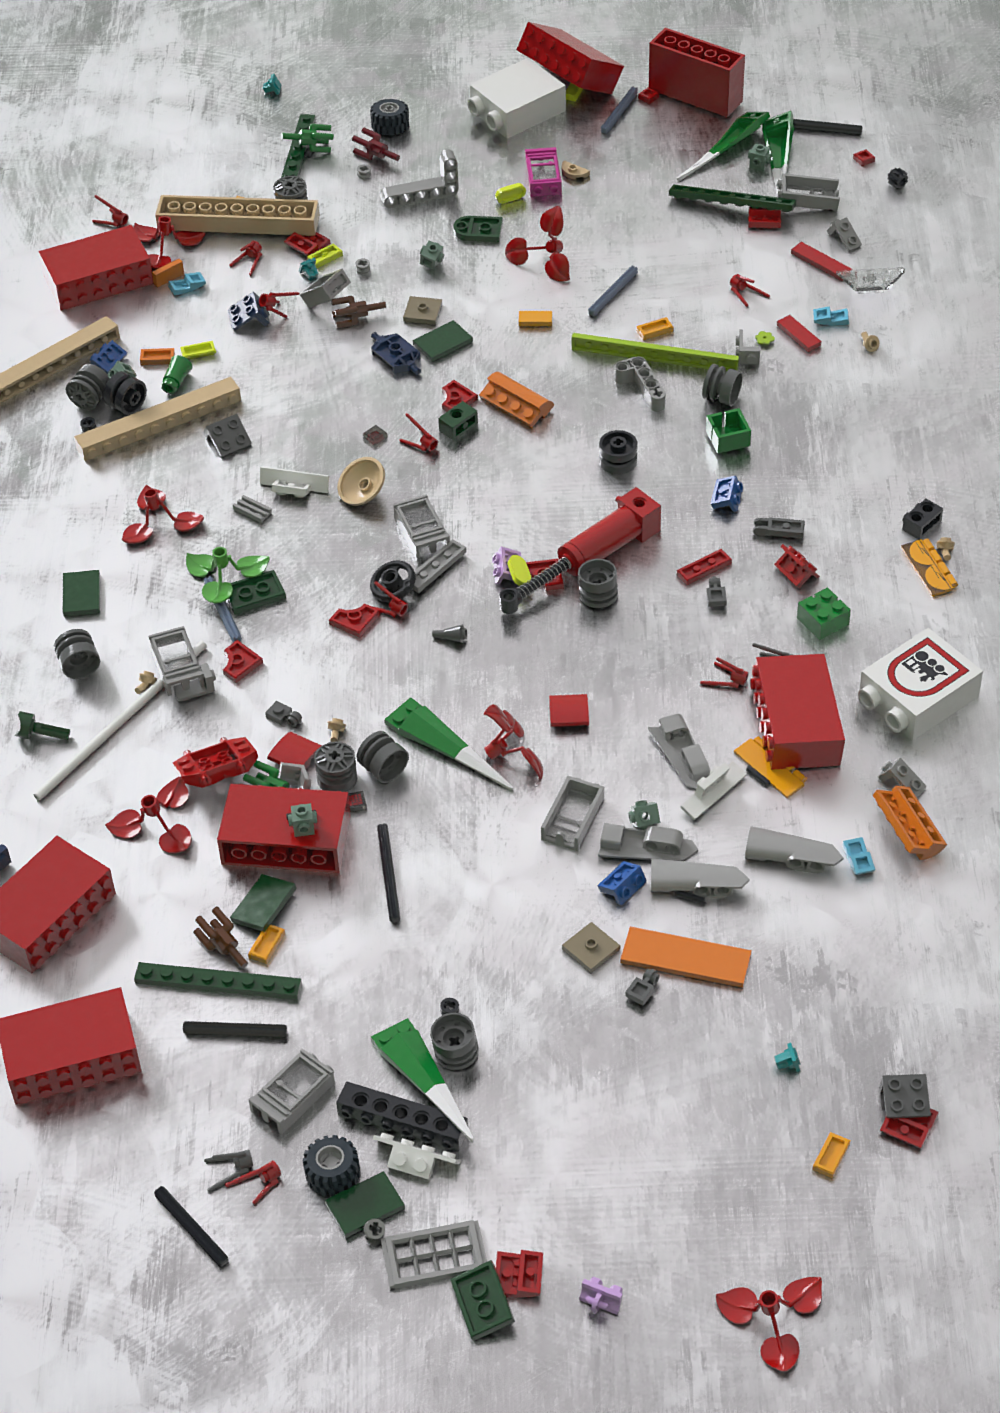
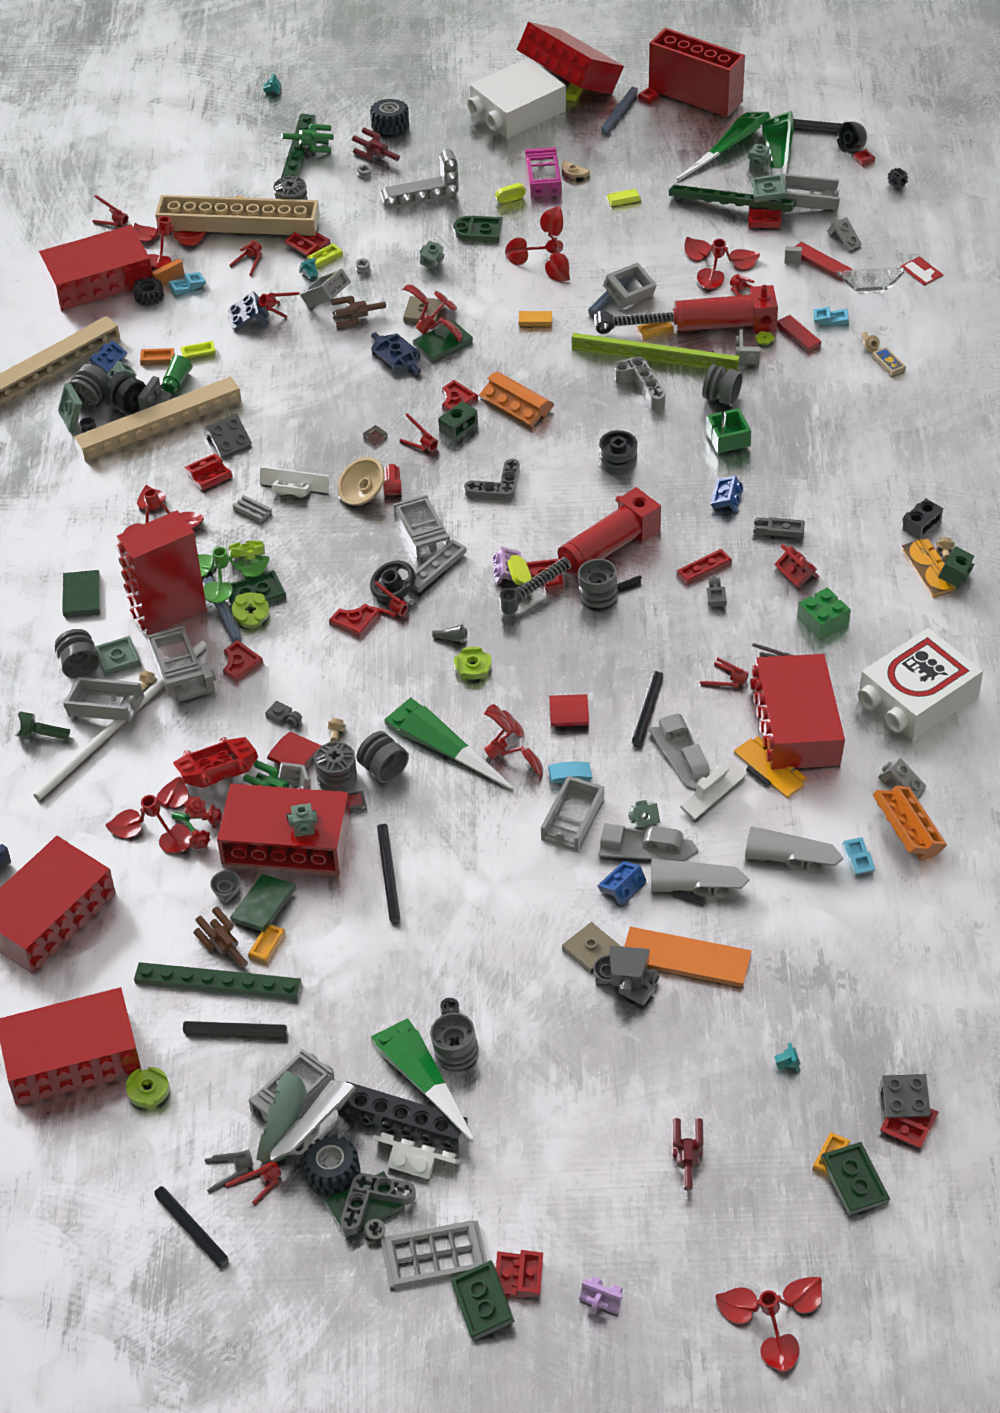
none -> sand green tile [57,383,82,432]
none -> light grey door [63,677,145,723]
none -> sand green tile [95,636,141,676]
none -> red brick [116,510,207,637]
none -> lime plate [126,1067,170,1110]
none -> black tyre [133,277,164,306]
none -> dark grey bracket [138,376,170,411]
none -> red plant [172,796,222,850]
none -> red slope [184,453,233,491]
none -> dark grey hat [210,869,240,903]
none -> lime plate [229,540,265,560]
none -> lime plate [232,592,269,628]
none -> sand green brick [256,1071,307,1162]
none -> light grey panel [270,1080,356,1162]
none -> dark grey beam [341,1173,416,1235]
none -> red piece [383,464,402,496]
none -> red plant [402,284,462,343]
none -> lime plate [454,647,492,680]
none -> dark grey beam [464,459,520,500]
none -> medium azure slope [548,761,592,784]
none -> dark grey hat [593,955,611,984]
none -> red piece [594,285,778,334]
none -> light grey window [603,262,657,309]
none -> neon yellow tile [607,189,641,207]
none -> dark grey torso [609,945,650,996]
none -> black piece [617,575,642,591]
none -> black axle [632,671,663,746]
none -> dark red plant [672,1118,704,1191]
none -> red plant [684,236,760,290]
none -> sand green tile [751,174,787,203]
none -> light grey tile [784,246,802,264]
none -> dark green tile [820,1142,890,1215]
none -> black cylinder [837,121,867,153]
none -> tile [872,347,906,376]
none -> sticker [900,256,944,285]
none -> dark green brick [938,546,975,588]

